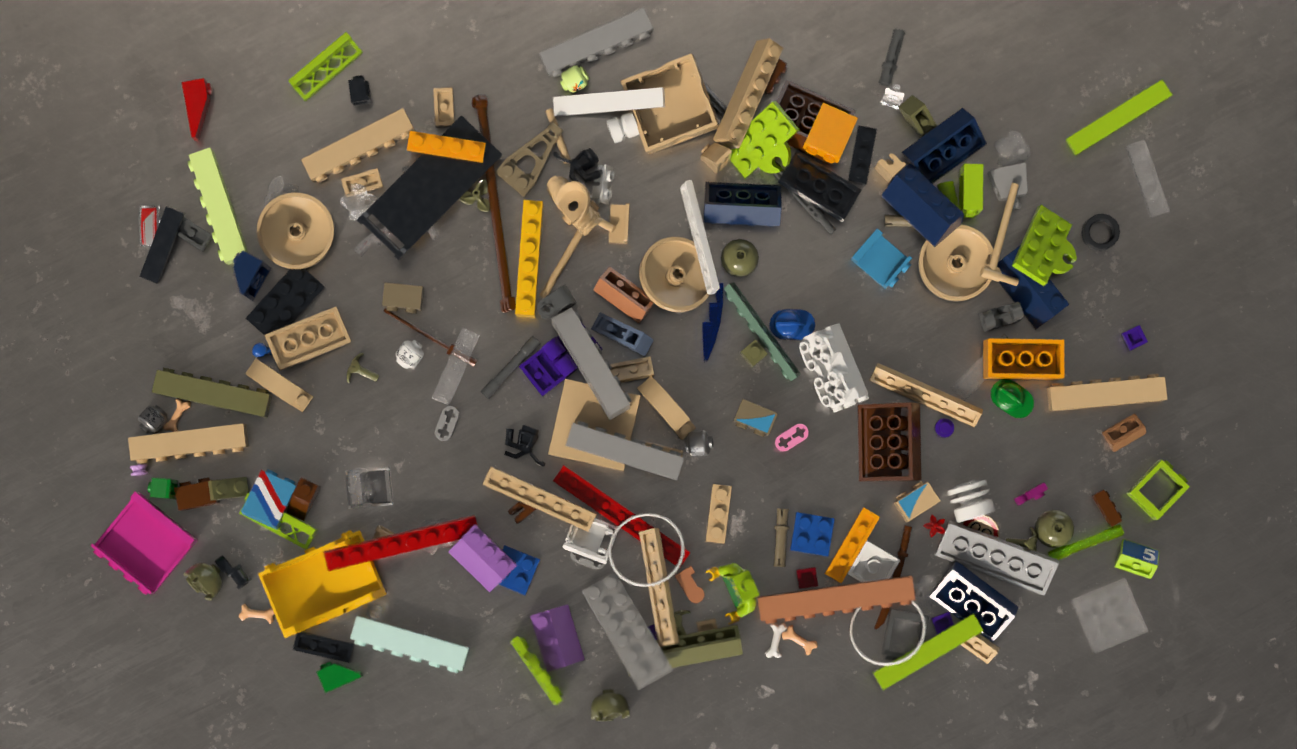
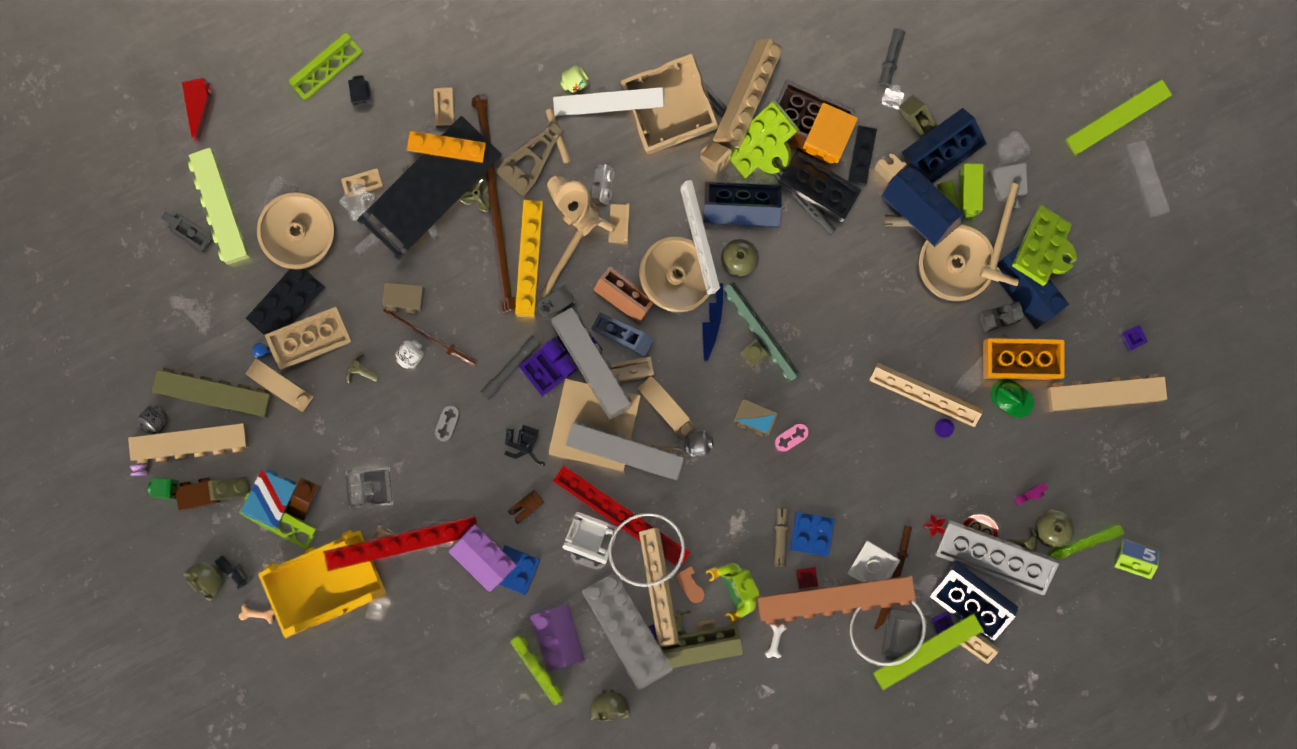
dark pink panel [91,491,198,595] -> none
slope [139,205,161,246] -> none
black tile [139,206,185,284] -> none
light nougat piece [163,398,191,432] -> none
dark blue slope [233,250,272,301] -> none
black plate [293,632,354,663] -> none
tan brick [301,108,415,183] -> none
green slope [316,661,363,693] -> none
light aqua brick [350,616,470,673] -> none
clear tile [432,328,480,406] -> none
tan plate [483,466,597,532] -> none
light grey brick [539,8,653,77] -> none
black piece [553,148,601,183] -> none
white wheel [606,112,640,144] -> none
tan plate [706,484,732,544] -> none
reddish brown piece [764,59,787,95] -> none
blue piece [769,309,816,340] -> none
light nougat piece [782,625,818,655] -> none
white brick [799,323,869,413] -> none
light orange plate [824,507,880,584] -> none
dark azure panel [851,229,912,289] -> none
reddish brown slope [858,402,922,481] -> none
tan brick [894,481,940,522] -> none
white wheel [947,480,996,523] -> none
clear plate [1071,578,1148,654] -> none
black tyre [1082,213,1120,251] -> none
reddish brown piece [1092,489,1122,527] -> none
medium nougat slope [1102,413,1146,452] -> none
lime window [1126,460,1190,520] -> none

